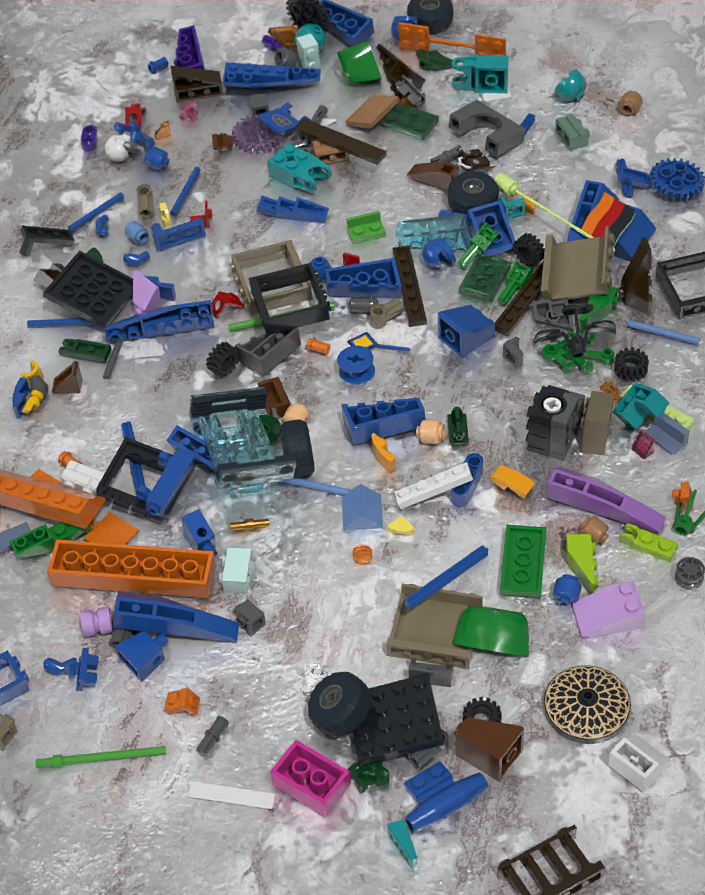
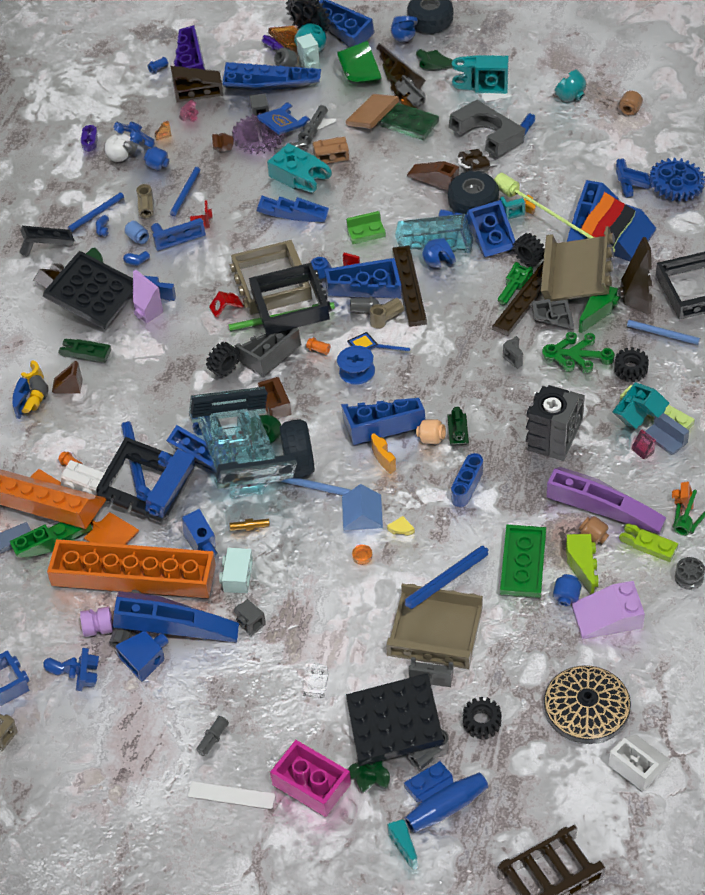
blue bar [27,318,96,328] -> none
bright green bar [36,746,166,768] -> none
dark grey bar [103,335,124,380] -> none
blue wedge [105,300,214,343] -> none
red bracket [125,104,146,126] -> none
light yellow tile [159,202,172,227] -> none
orange bracket [164,688,200,716] -> none
light nougat head [282,403,310,423] -> none
dark brown tile [294,118,387,165] -> none
black wheel [308,671,371,737] -> none
white plate [395,462,473,509] -> none
orange hinge [398,22,506,56] -> none
dark grey pin [430,145,463,163] -> none
blue slope [438,304,495,358] -> none
green piece [452,605,529,657] -> none
reddish brown slope [454,717,524,782] -> none
green connector [457,222,500,269] -> none
clear green plate [459,253,511,303] -> none
light orange slope [489,465,535,499] -> none
black plant [533,304,616,357] -> none
sand green brick [555,114,590,151] -> none
dark tan wedge [580,391,614,456] -> none
clear orange plant [600,381,620,402] -> none

